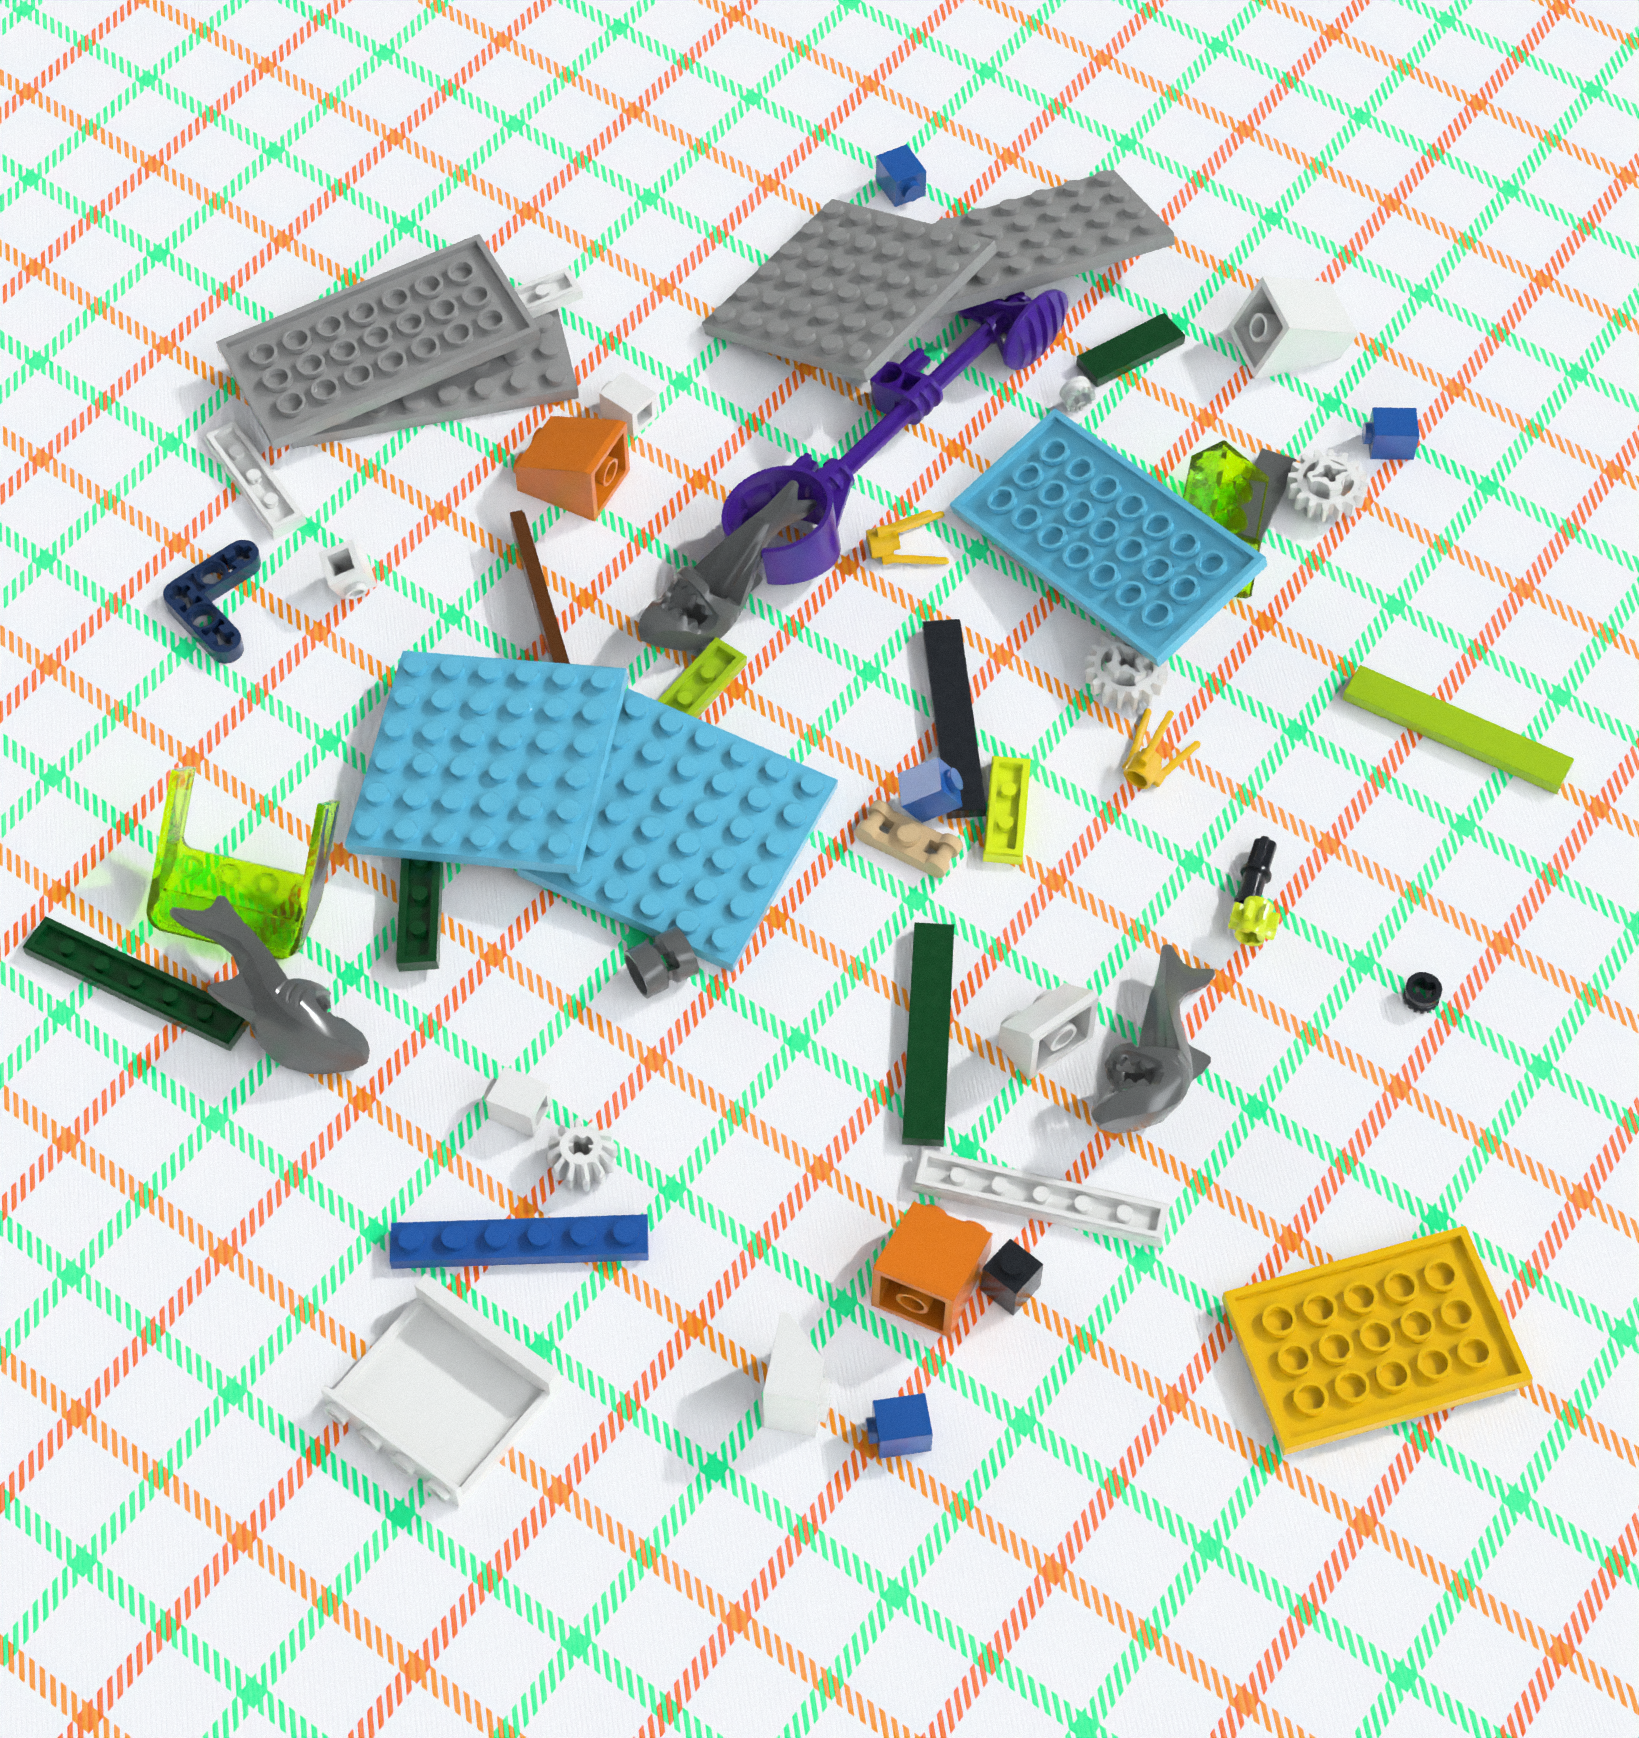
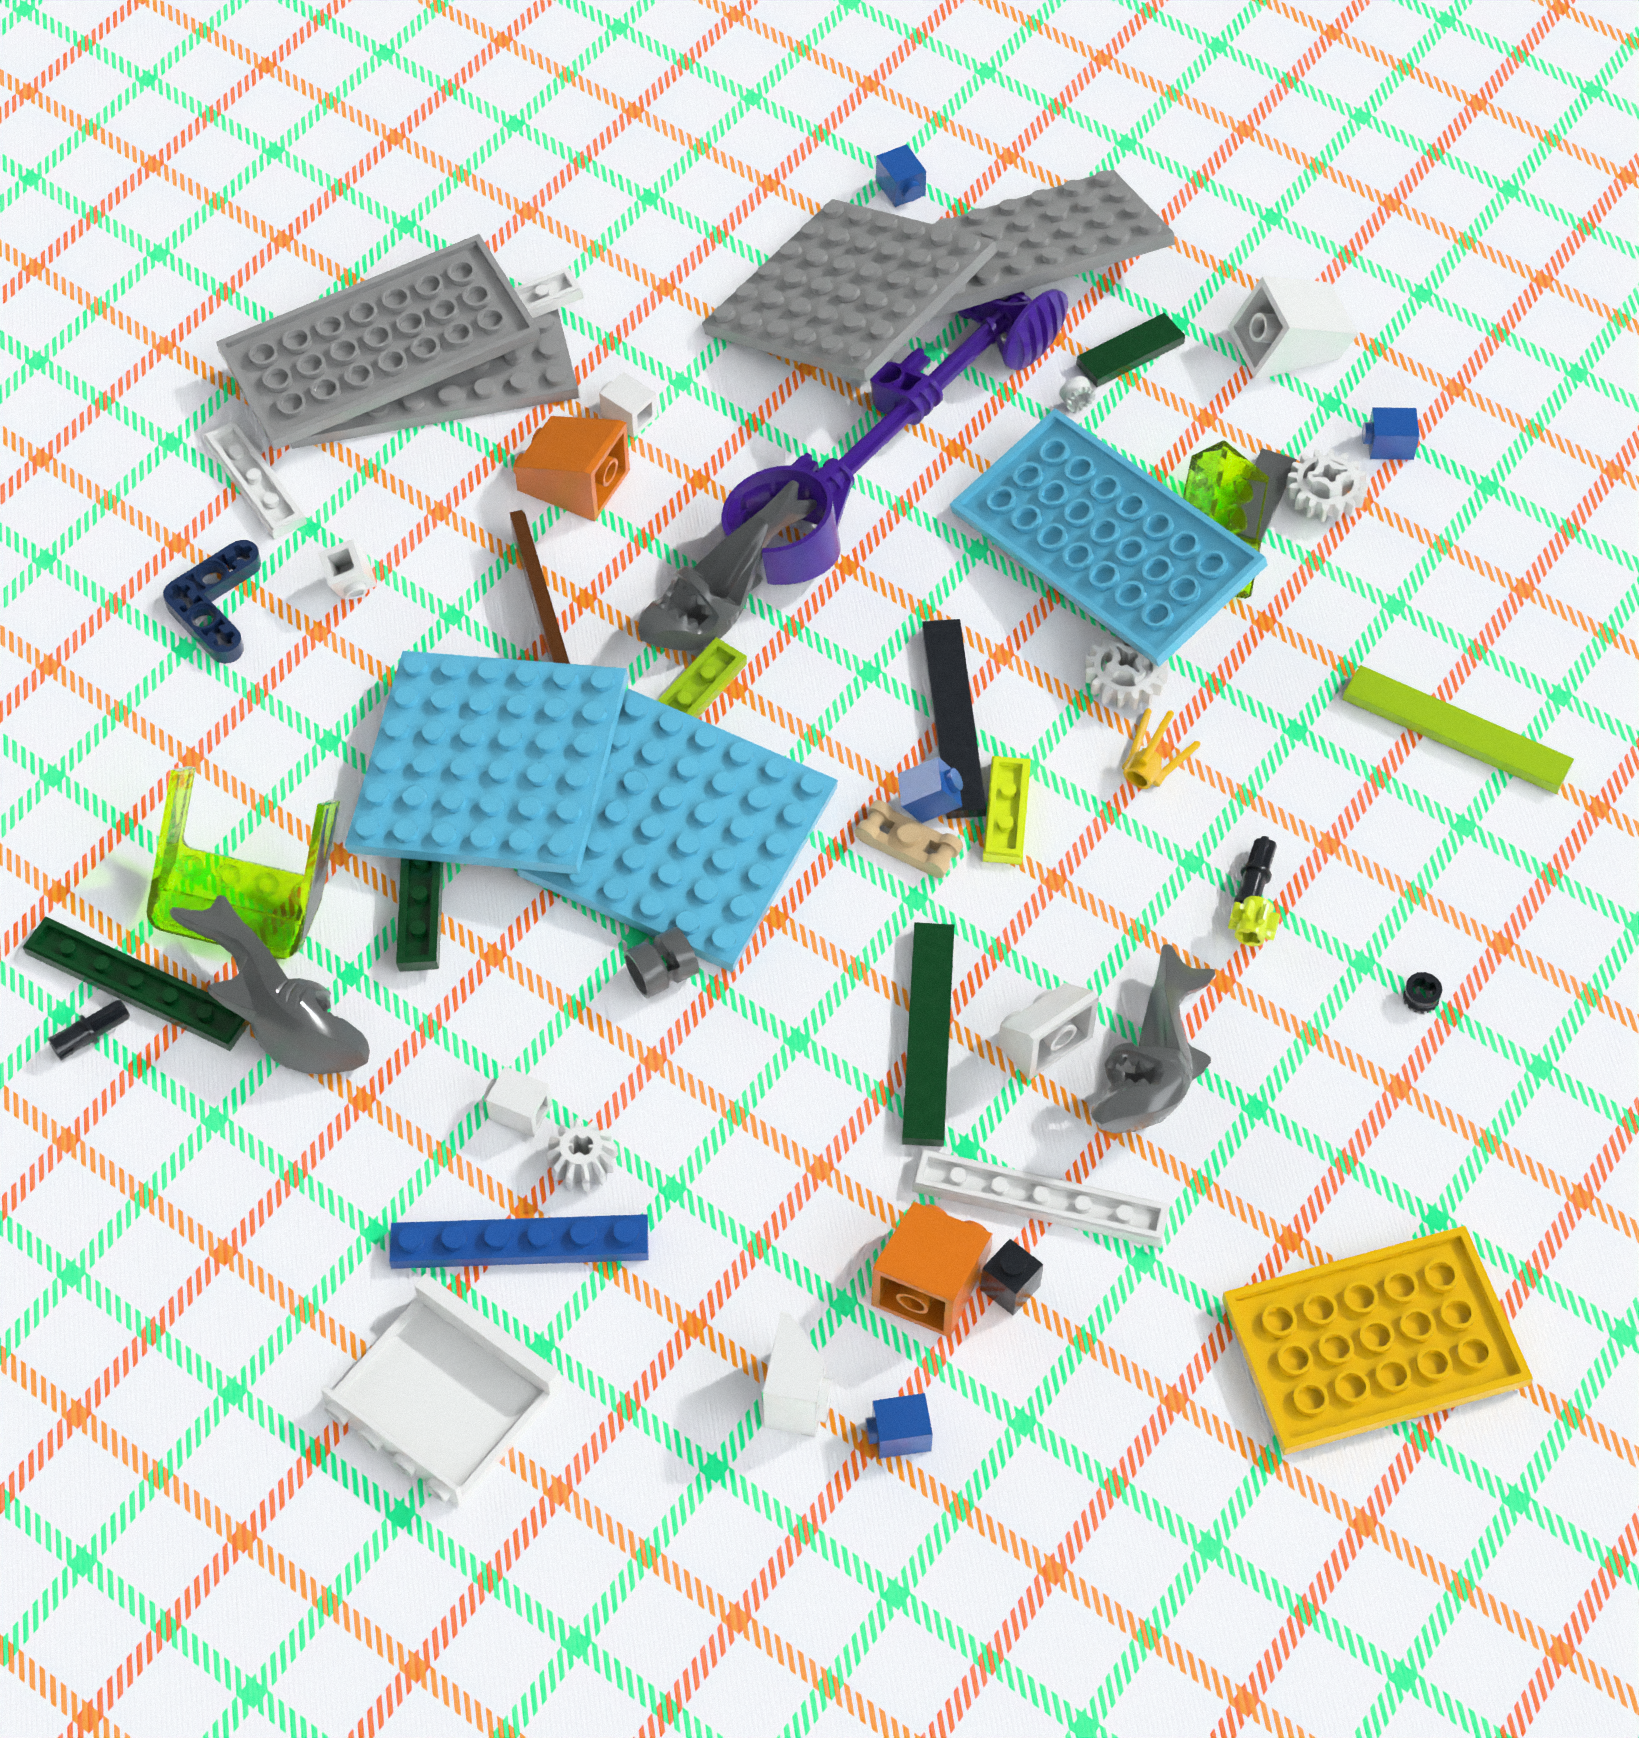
yellow plant [866,510,949,565] -> none
none -> black axle [47,1000,130,1061]

